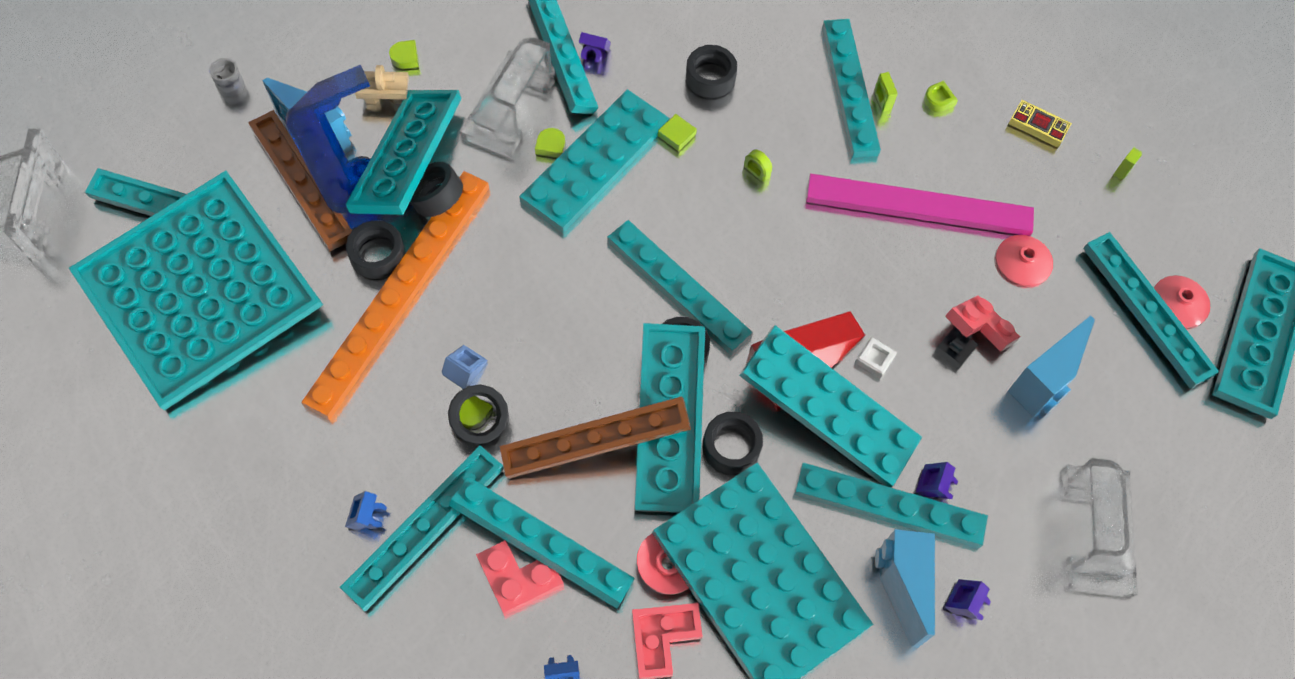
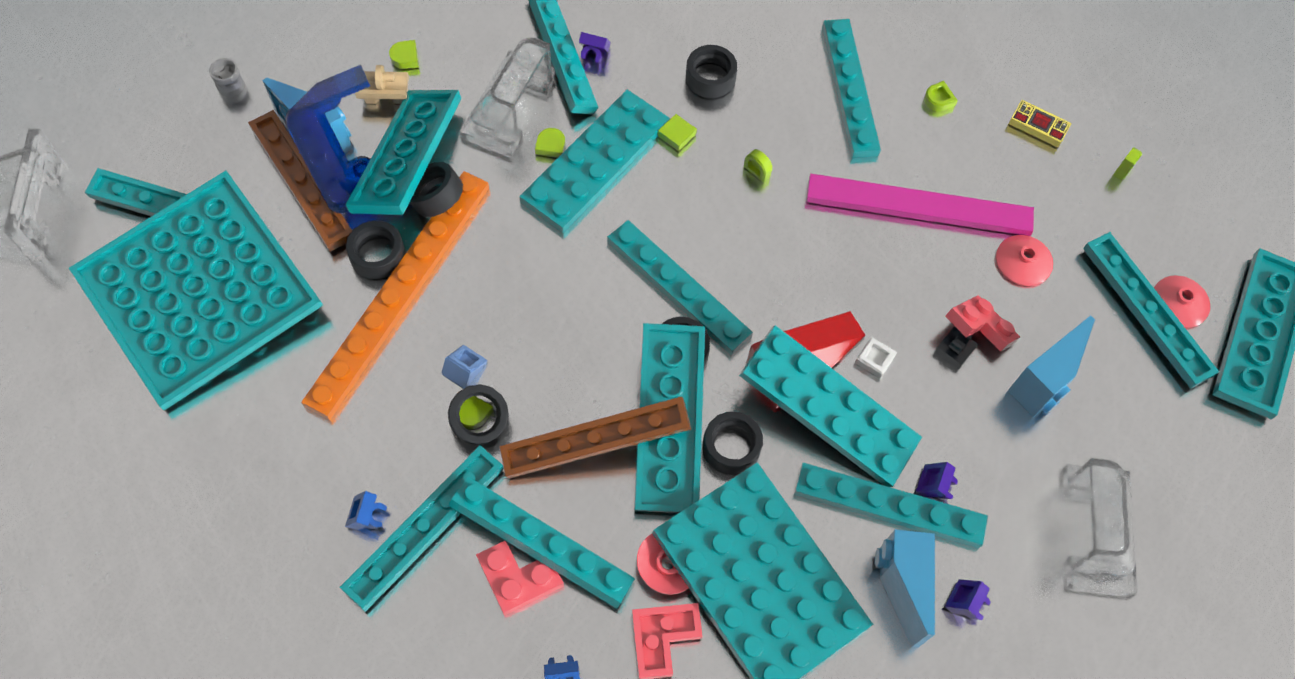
lime tile [874,72,898,112] -> none

